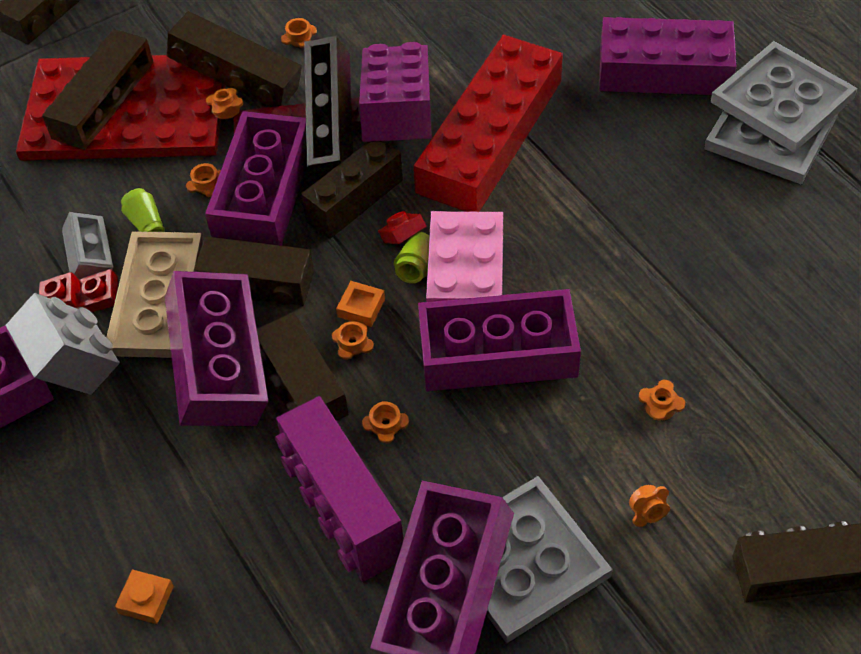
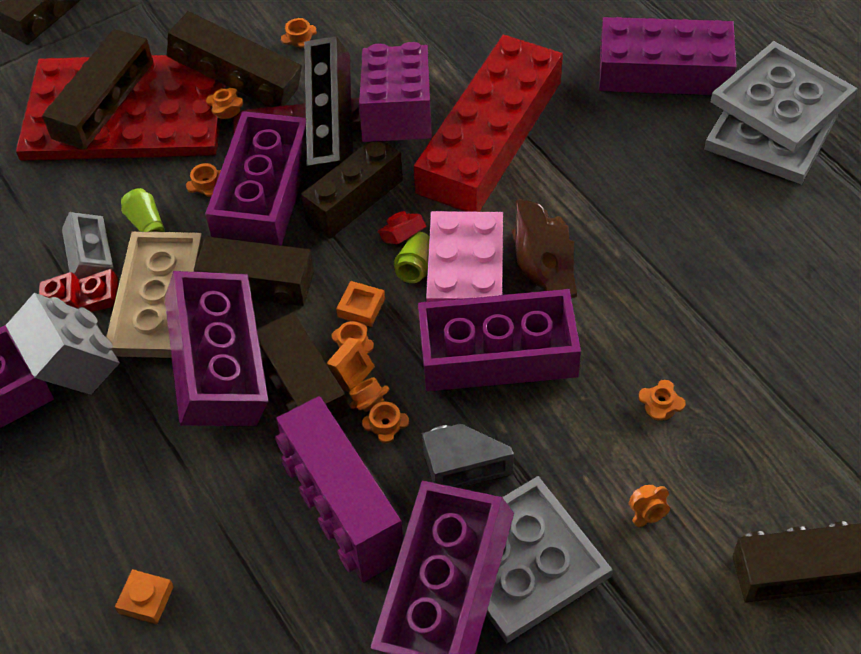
none -> orange plate [326,337,375,392]
none -> orange plate [349,377,390,412]
none -> flat silver slope [422,424,513,488]
none -> reddish brown piece [511,199,577,299]

